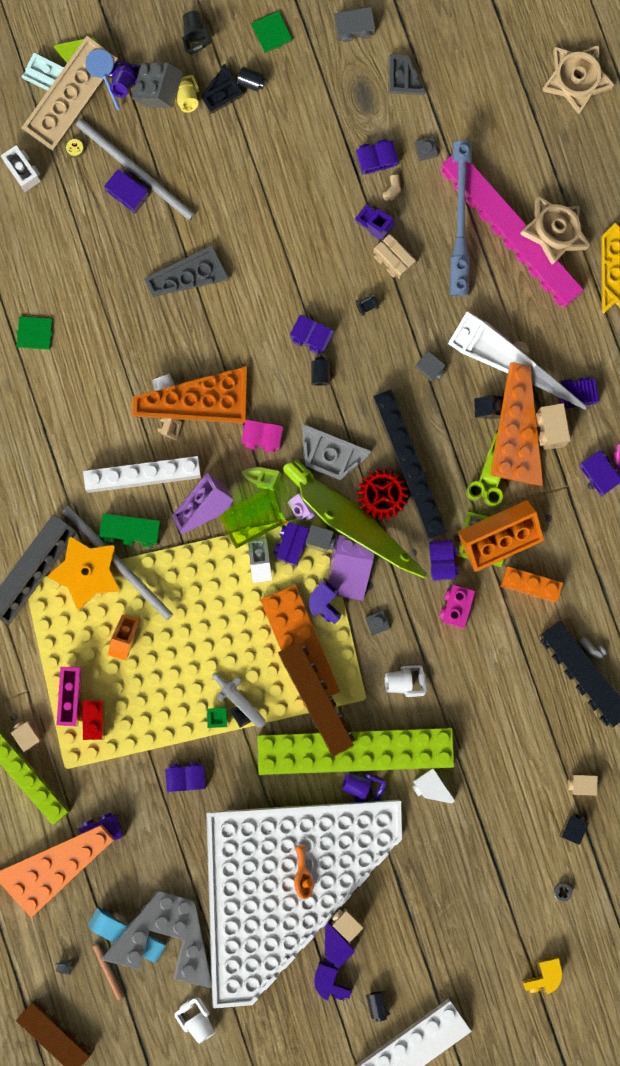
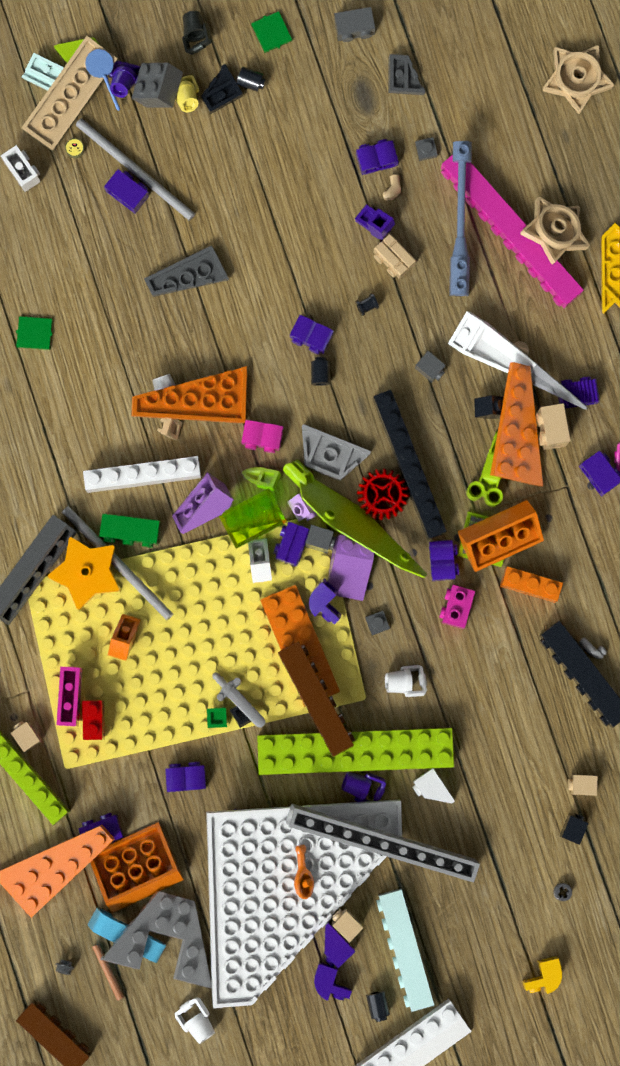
none -> orange slope [90,822,184,913]
none -> light grey brick [286,804,480,882]
none -> light aqua brick [376,888,434,1012]

